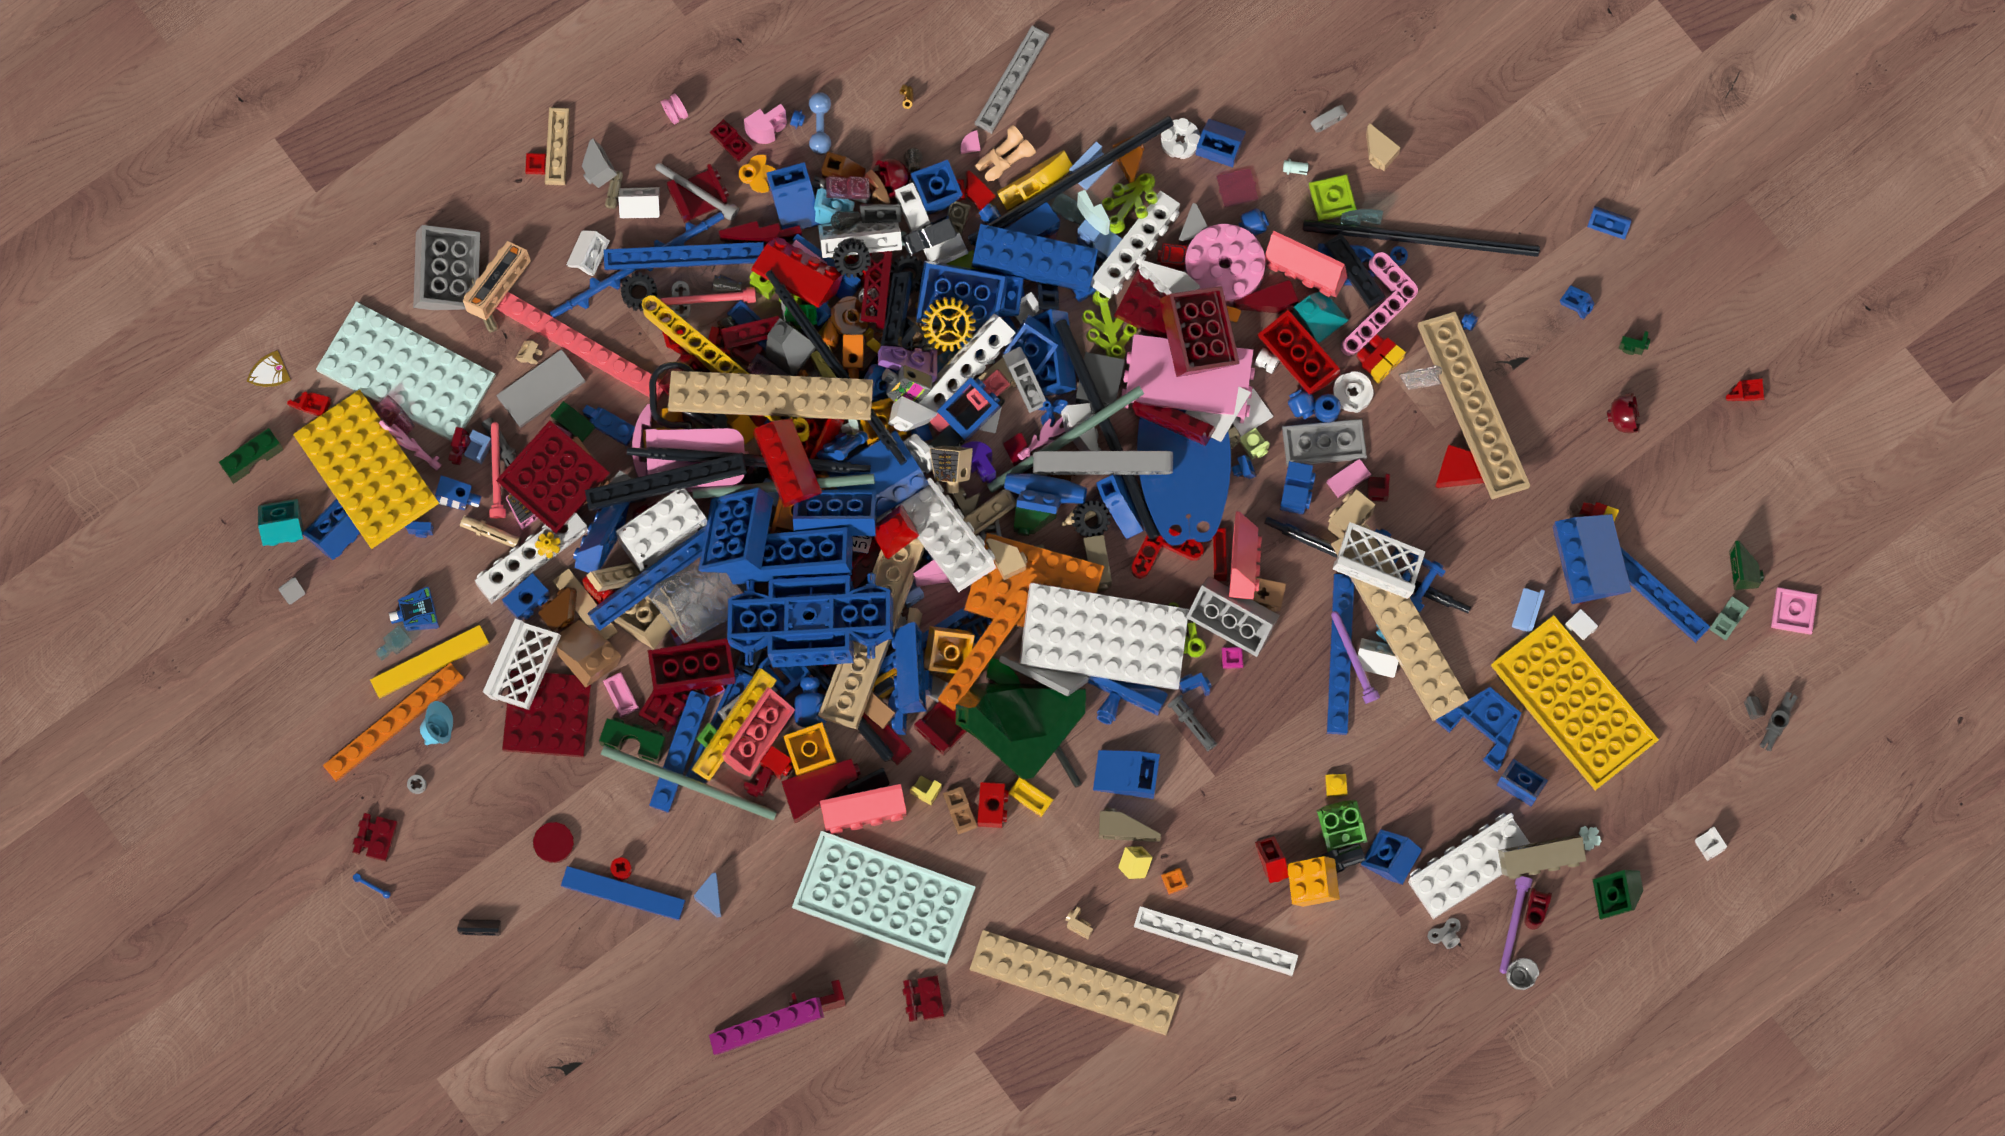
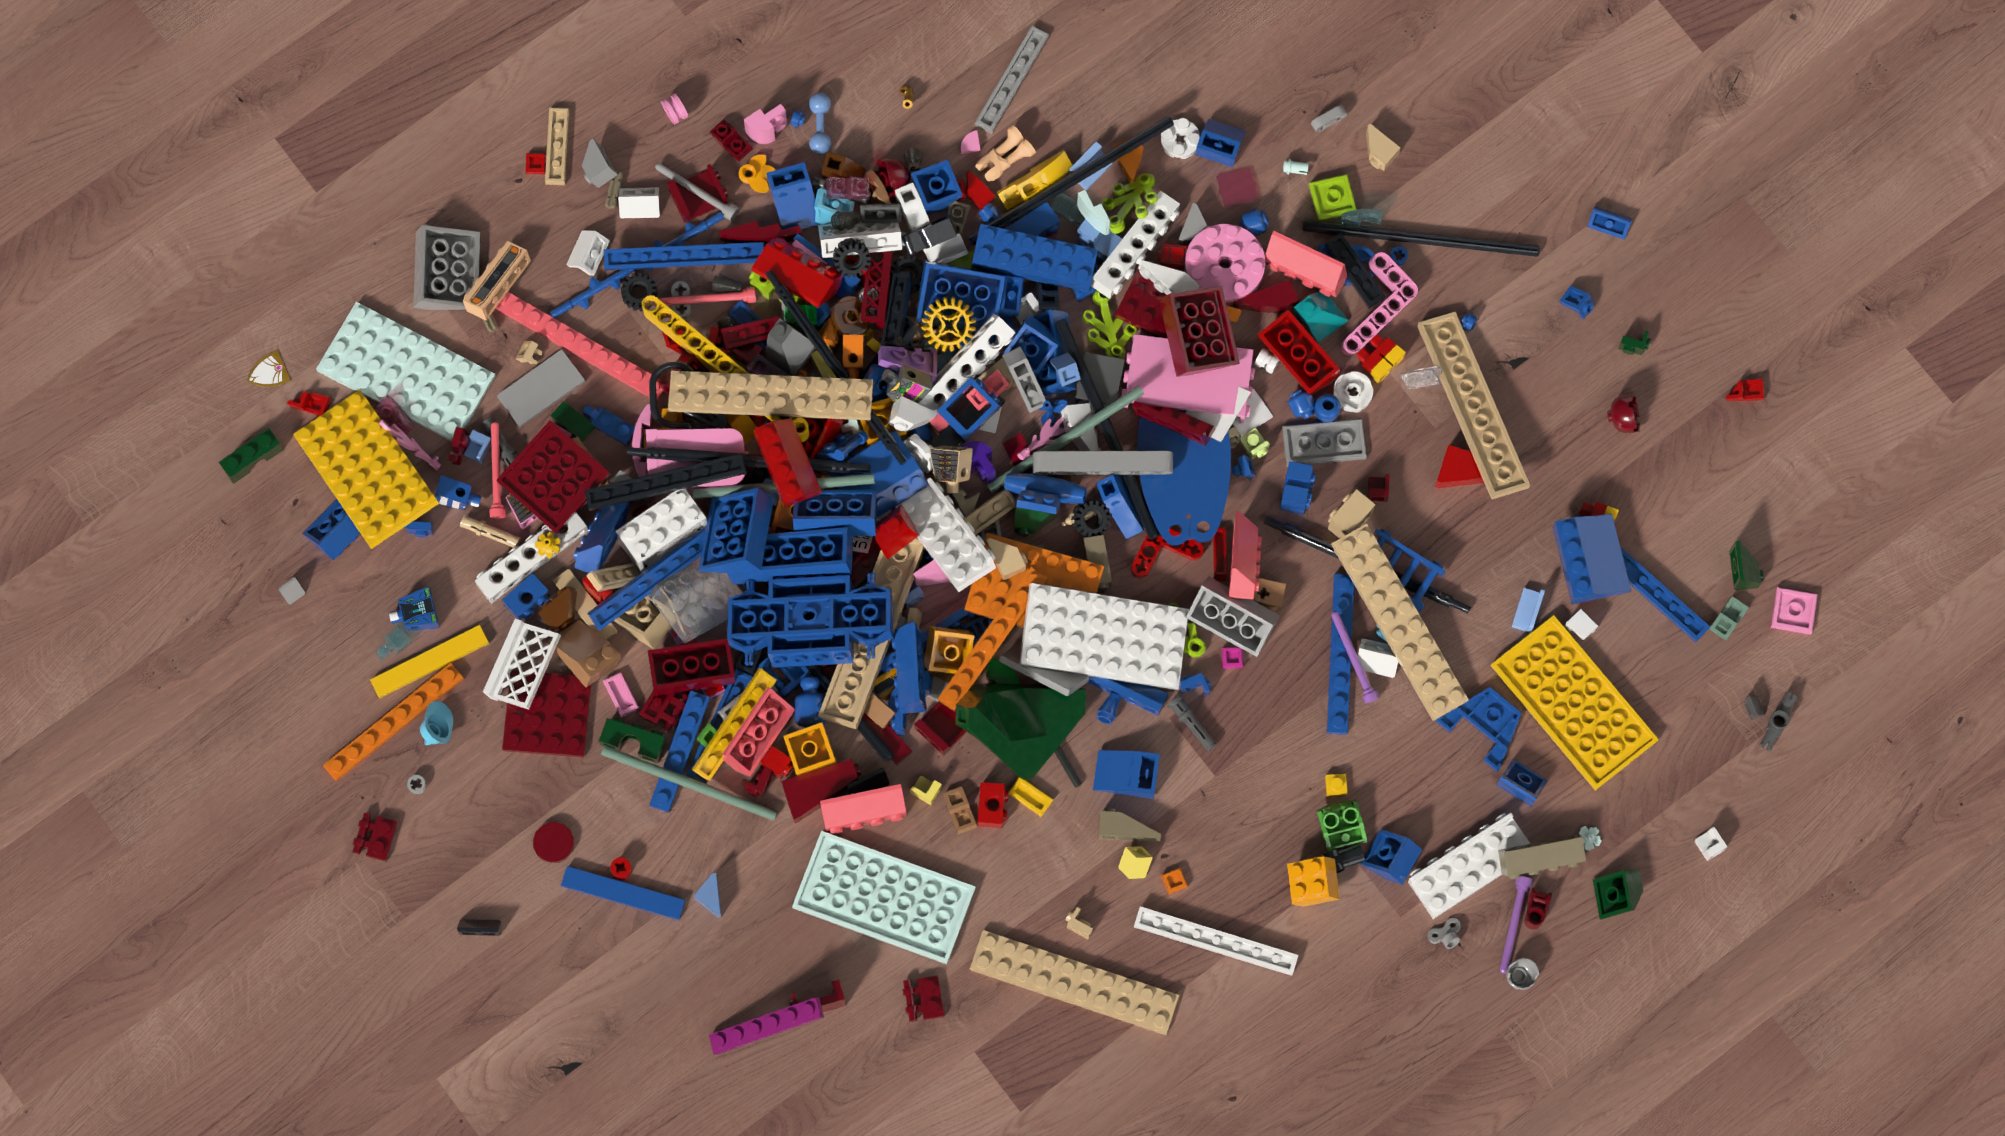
teal slope [258,499,303,546] -> none
blue hinge [353,873,391,899] -> none
red slope [1255,836,1289,883] -> none
bright pink tile [1326,459,1371,498] -> none
white fence [1332,522,1425,599] -> none
none -> medium blue panel [1050,353,1080,387]

